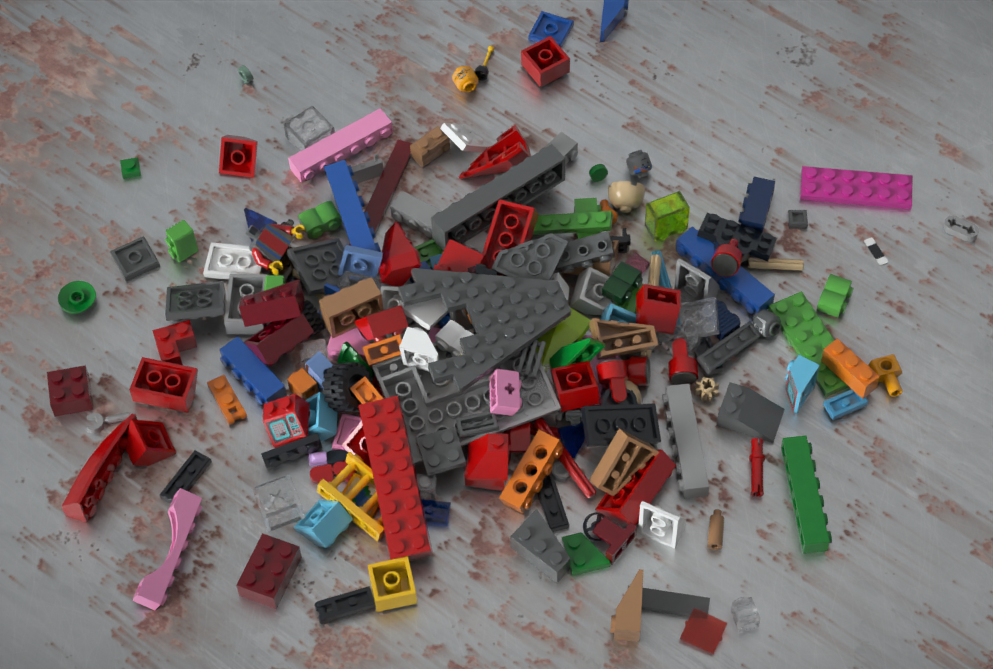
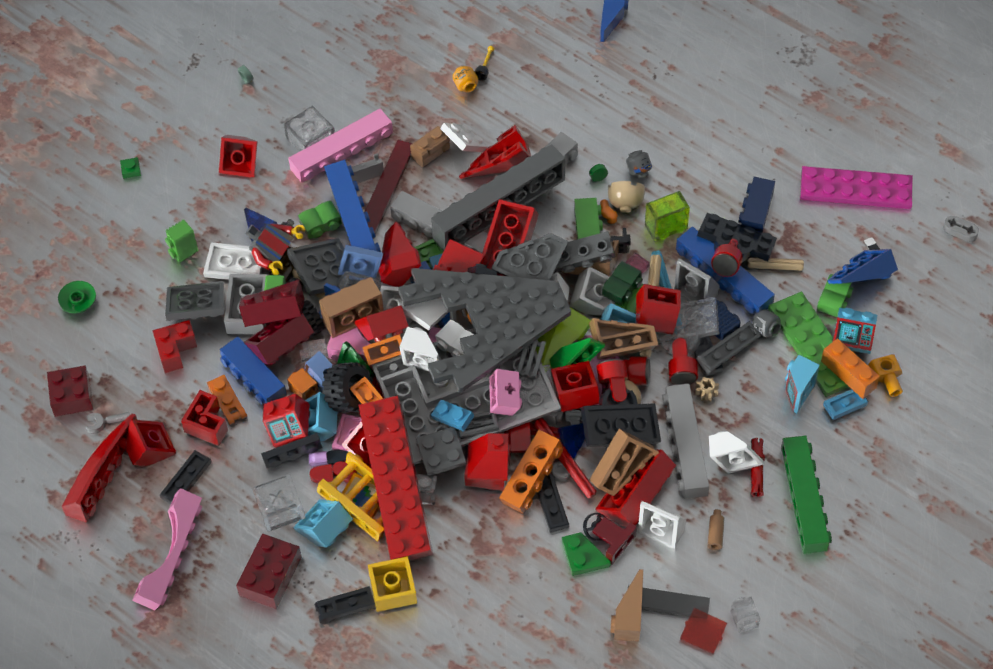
dark grey tile [110,236,160,281] -> none
red slope [129,357,198,413] -> none
clear blue plate [422,499,451,524] -> none
dark grey wedge [510,509,570,583] -> none
red brick [521,36,570,87] -> none
blue tile [528,11,574,48] -> none
bright green plate [533,211,613,235] -> none
dark grey slope [716,382,785,443] -> none
dark grey tile [788,210,808,229] -> none
none -> red brick [181,390,228,446]
none -> dark azure plate [431,400,474,432]
none -> white slope [709,431,764,474]
none -> blue wedge [827,249,898,284]
none -> slope [833,308,877,354]

